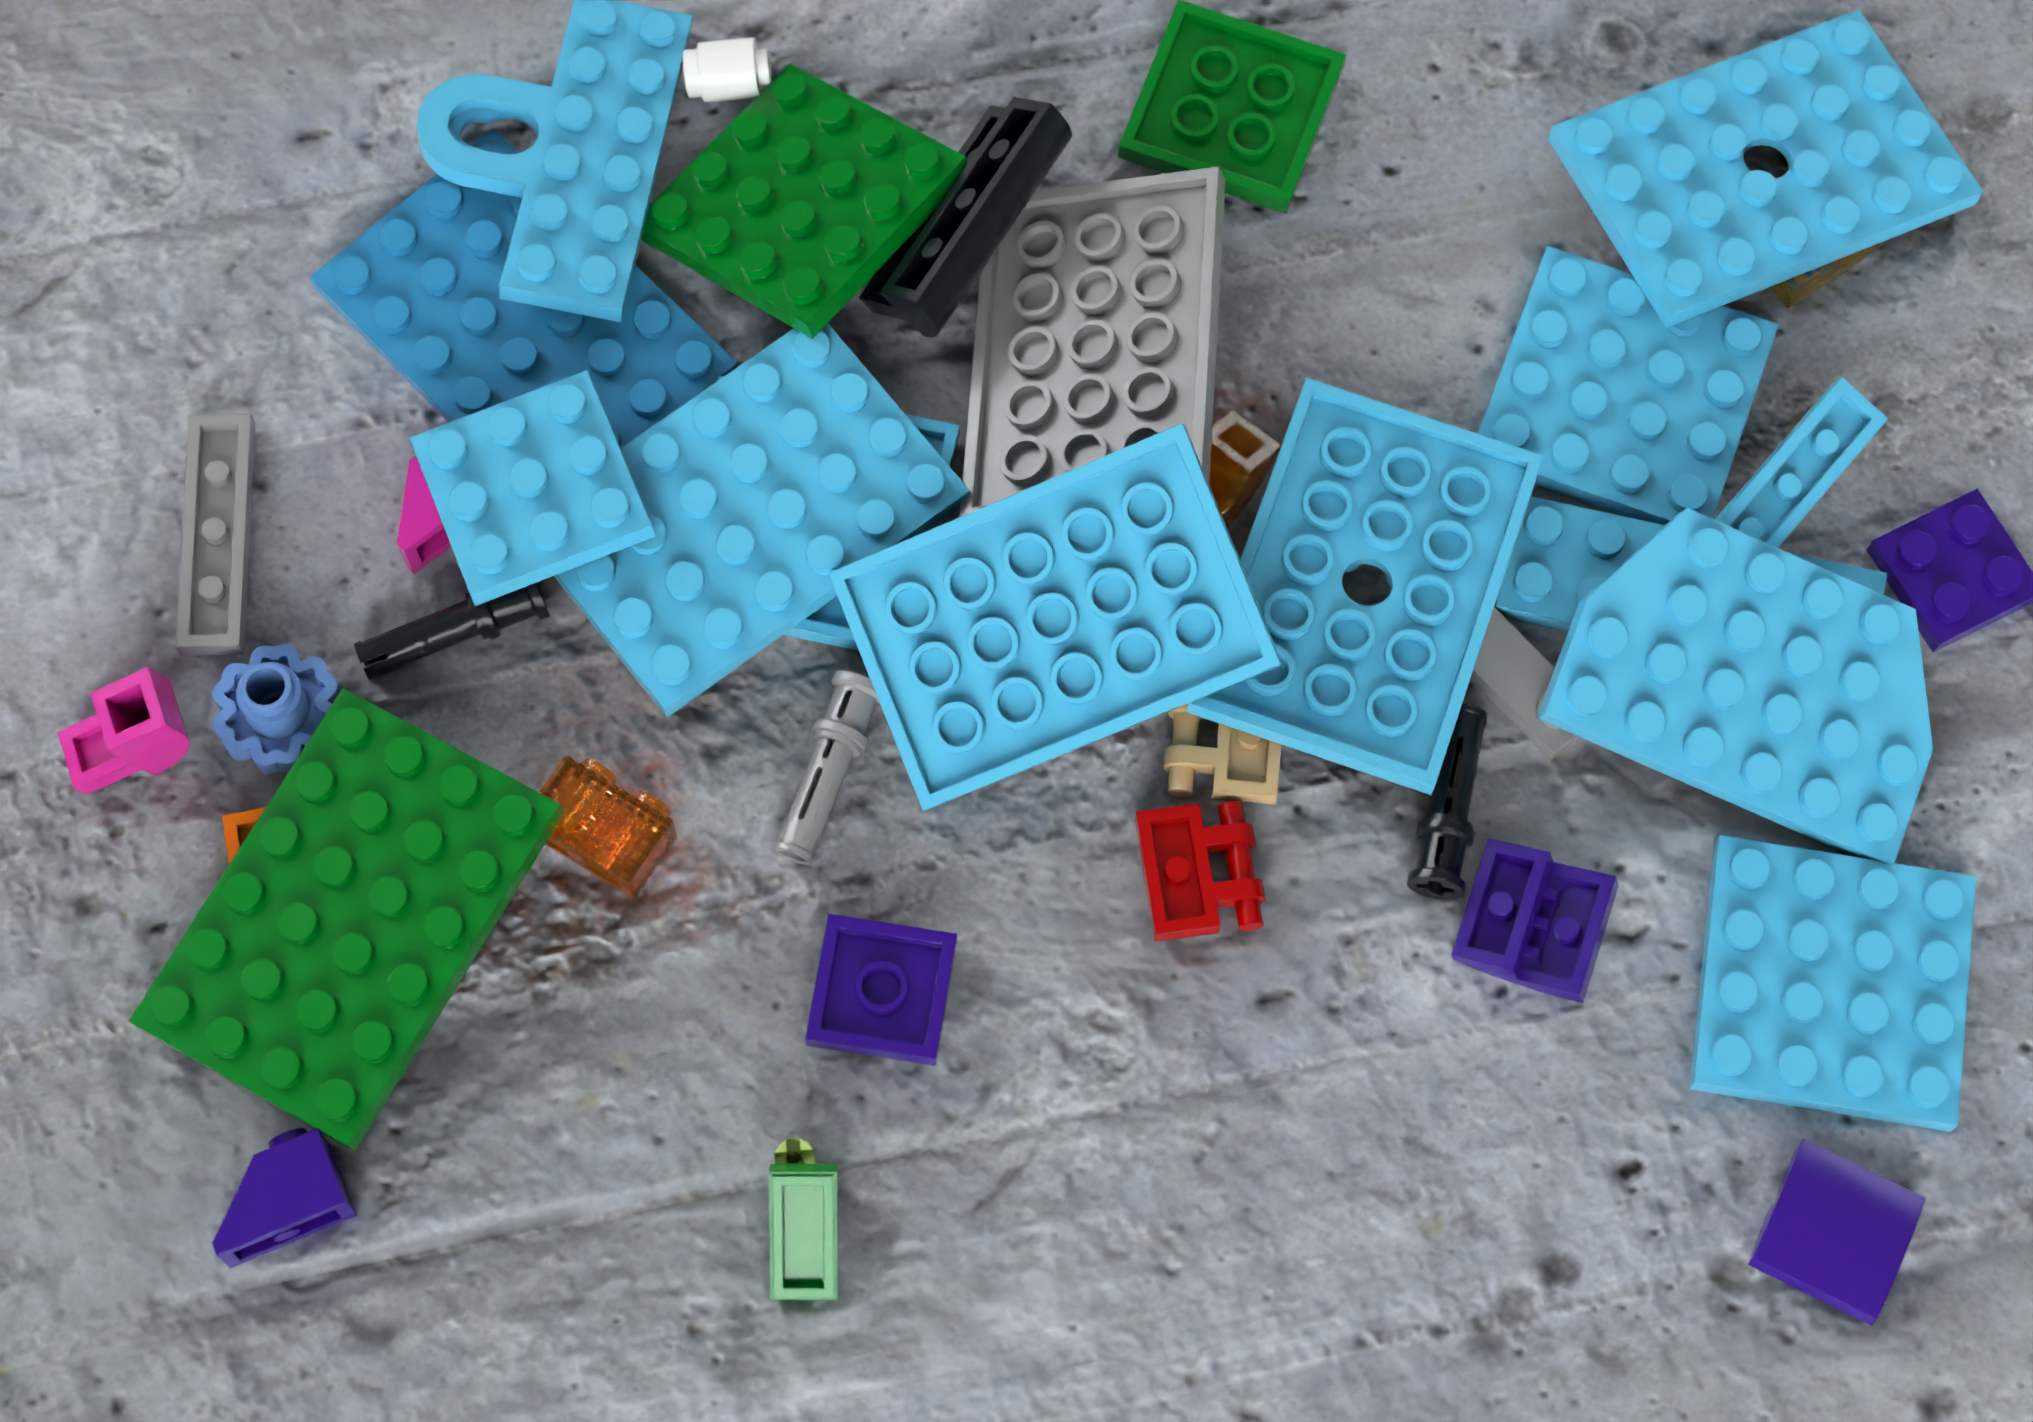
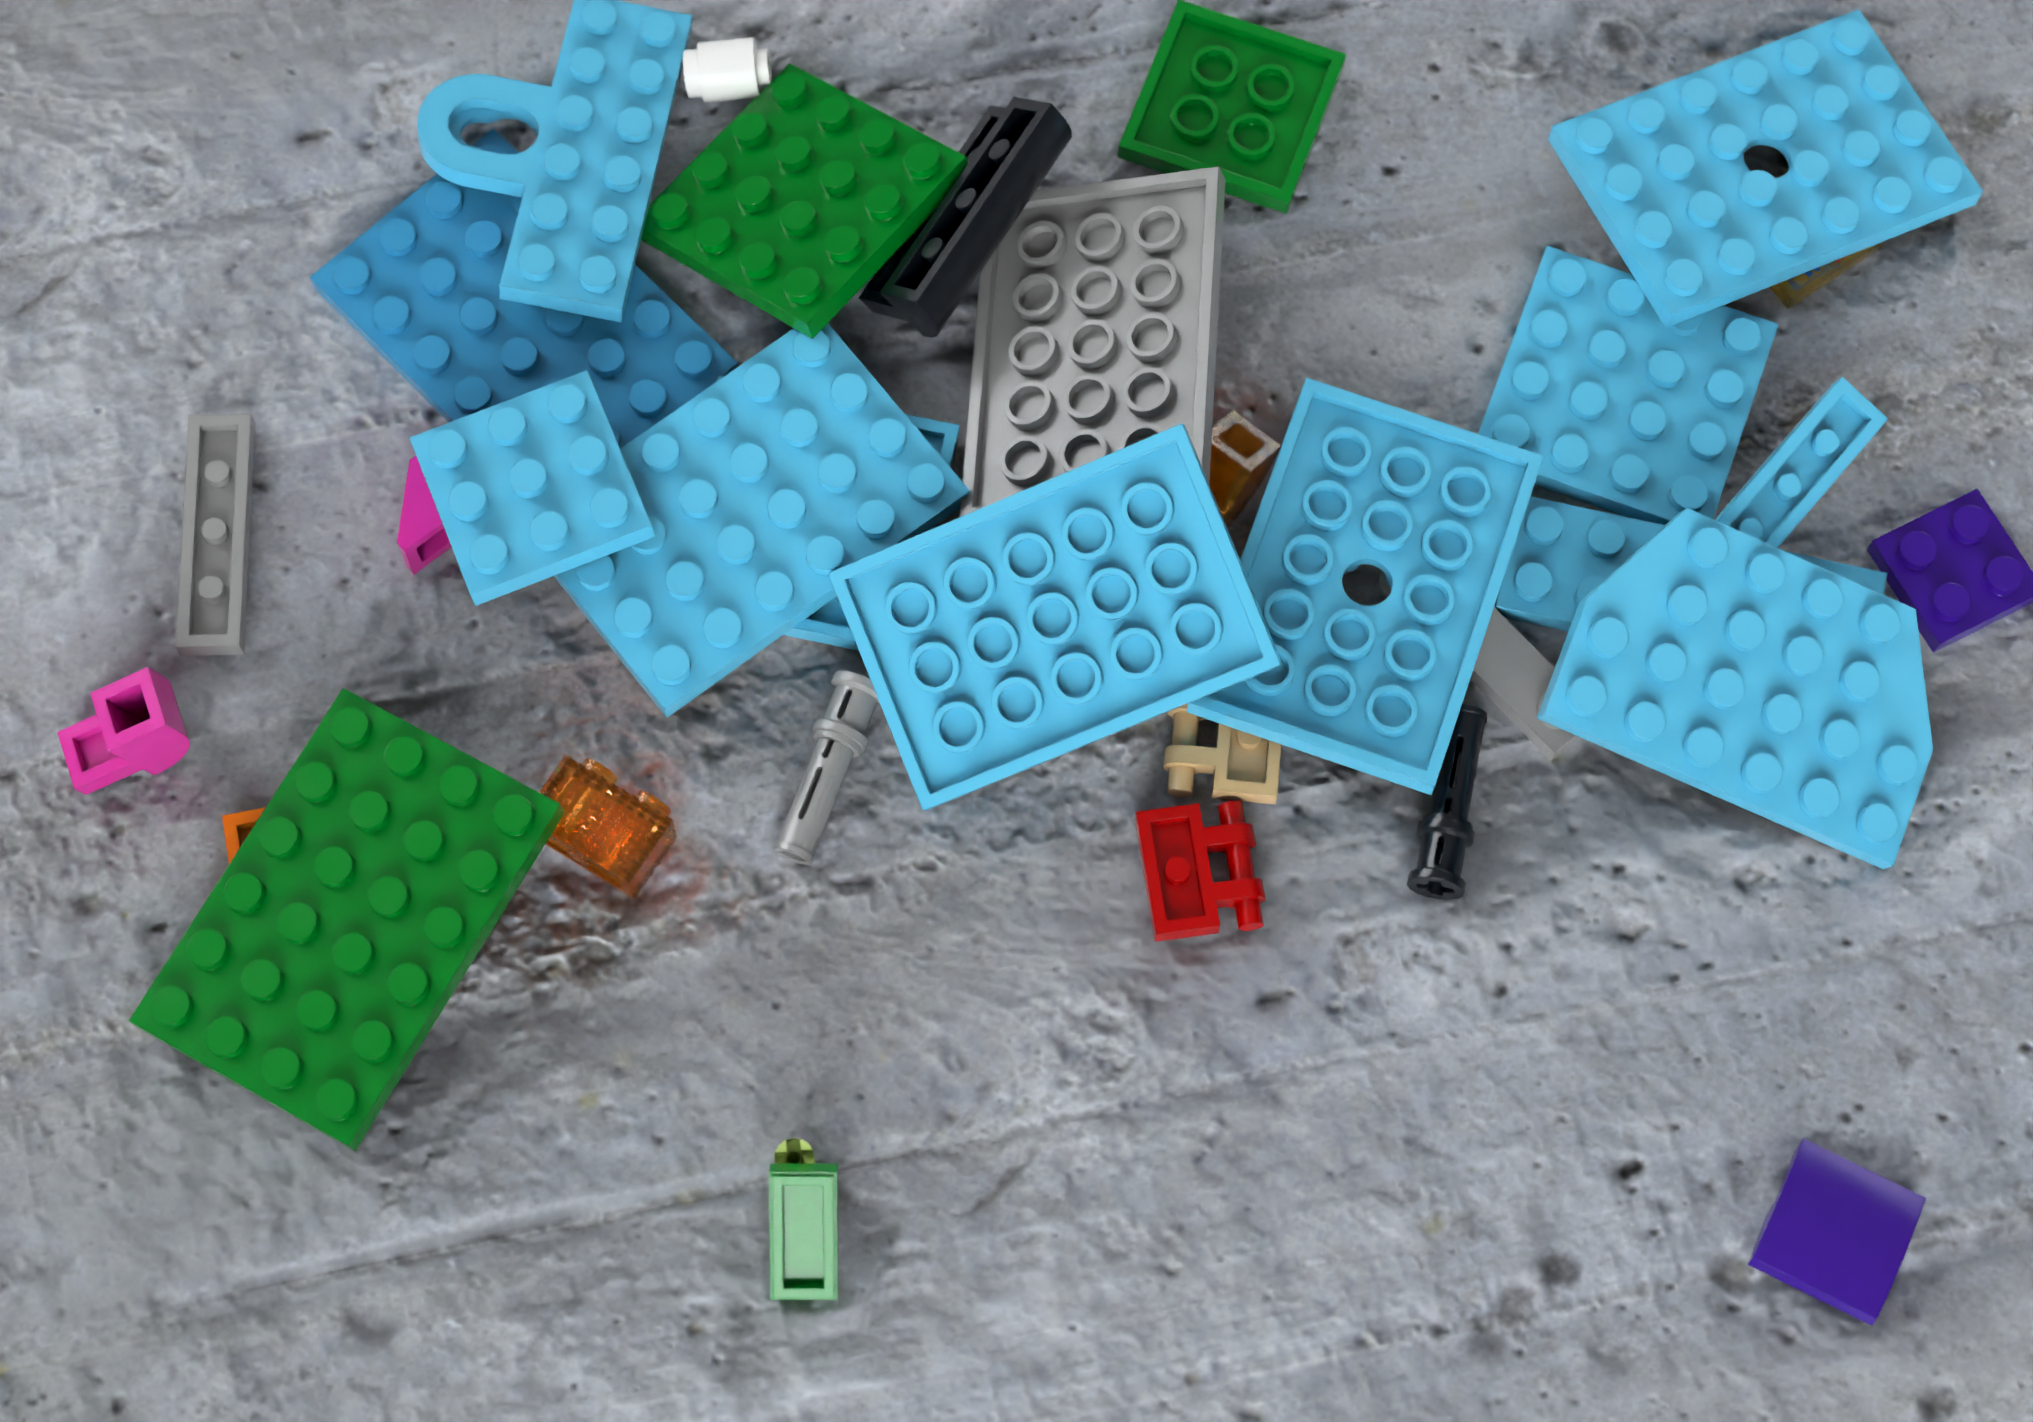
medium blue plant [212,644,341,774] -> none
dark purple slope [212,1128,357,1268] -> none
black pin [354,583,550,681] -> none
dark purple plate [805,914,957,1066] -> none
dark purple slope [1451,838,1619,1003] -> none
medium azure plate [1689,835,1976,1132] -> none

